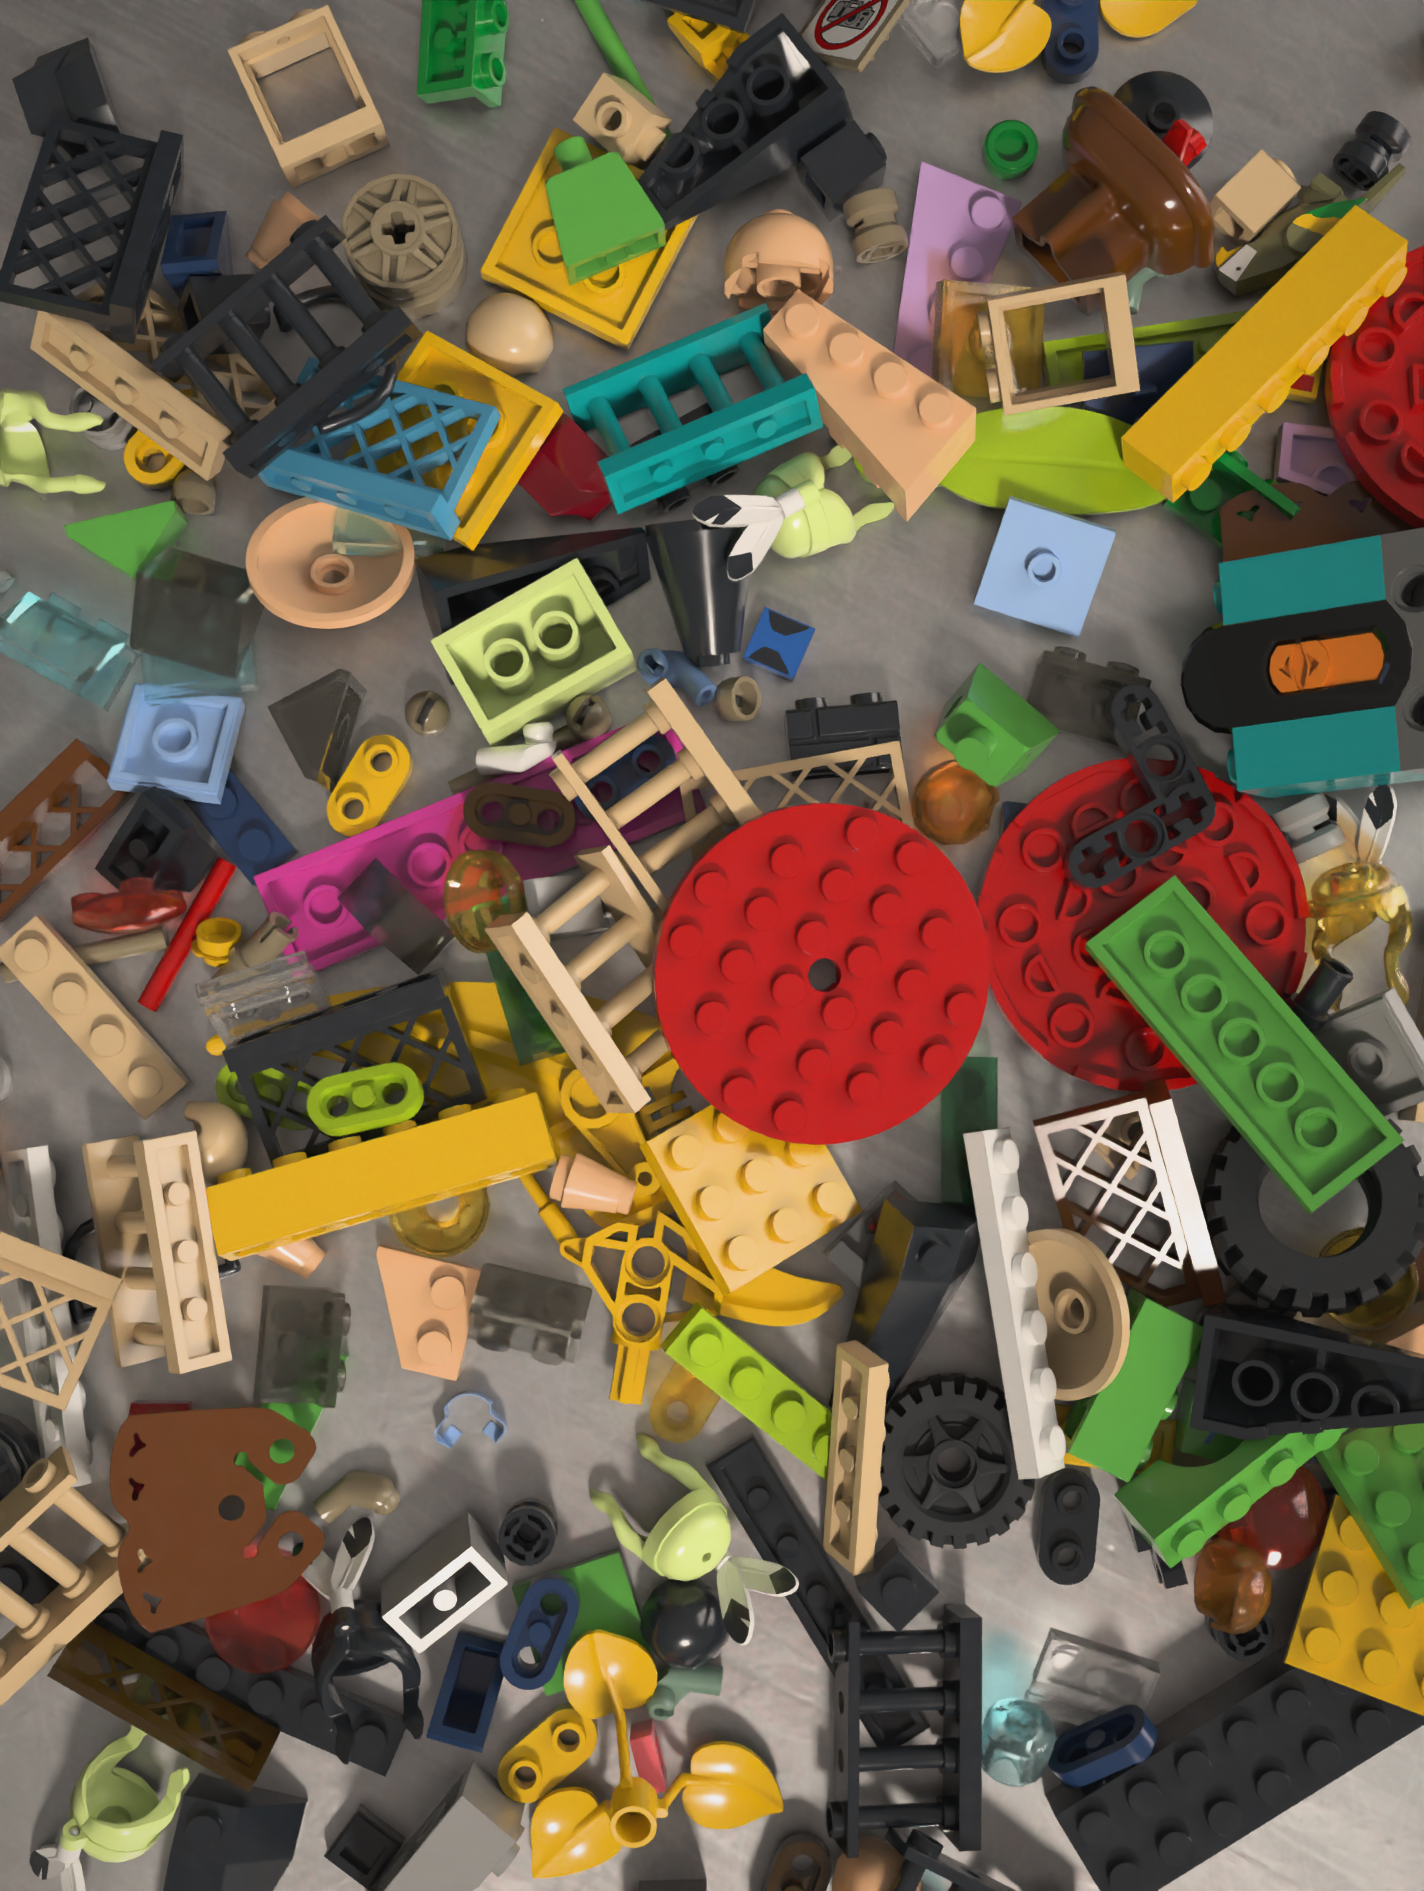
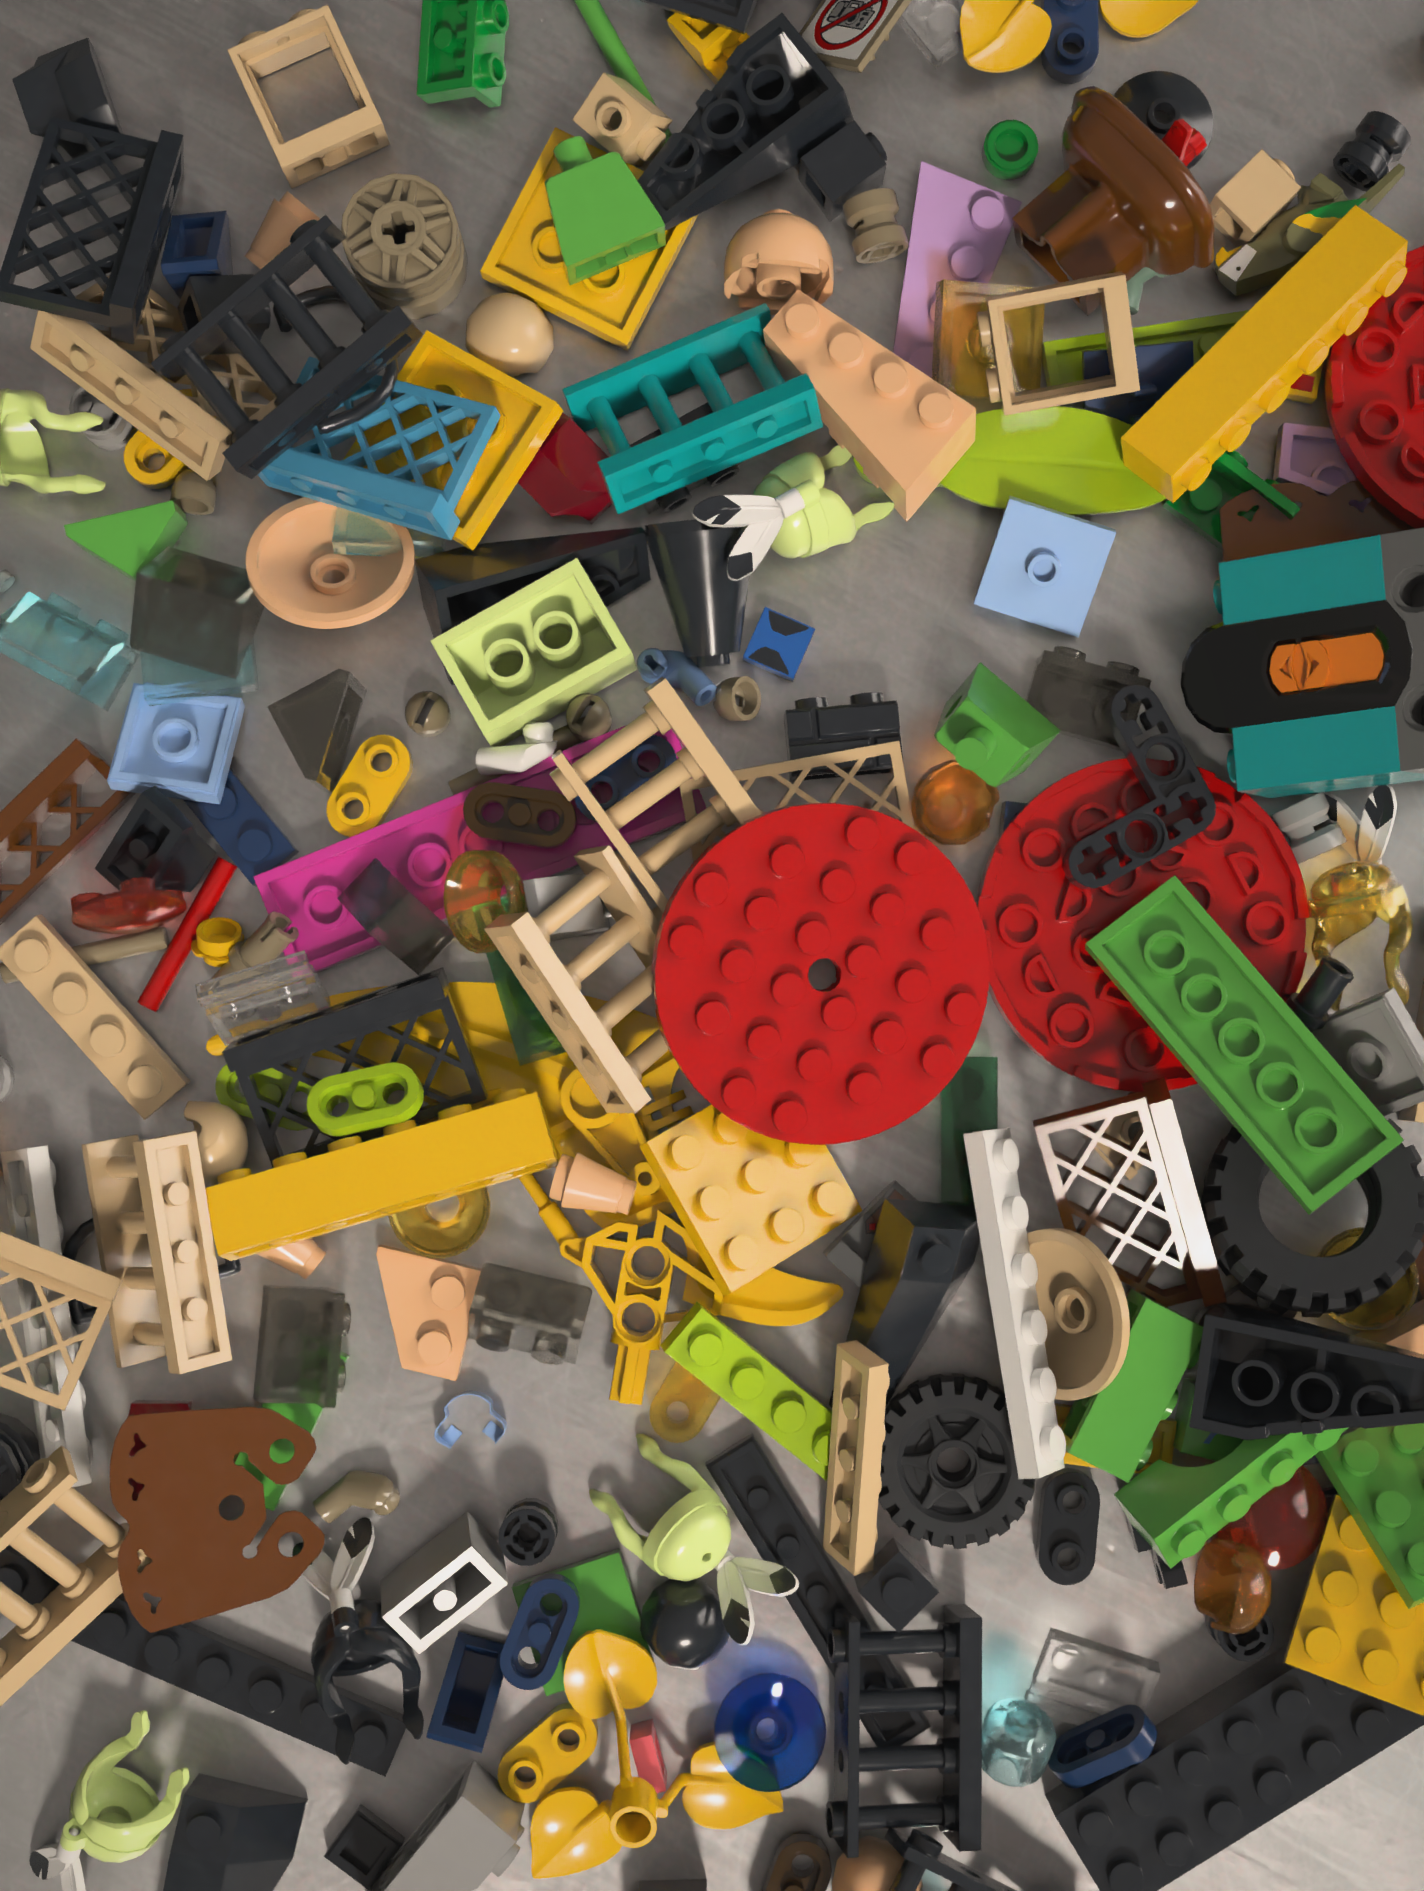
dark brown fence [47,1622,281,1792] -> none
clear red dish [205,1557,321,1674] -> none
sand green arm [645,1665,723,1720] -> none
none -> clear blue dish [713,1672,826,1792]

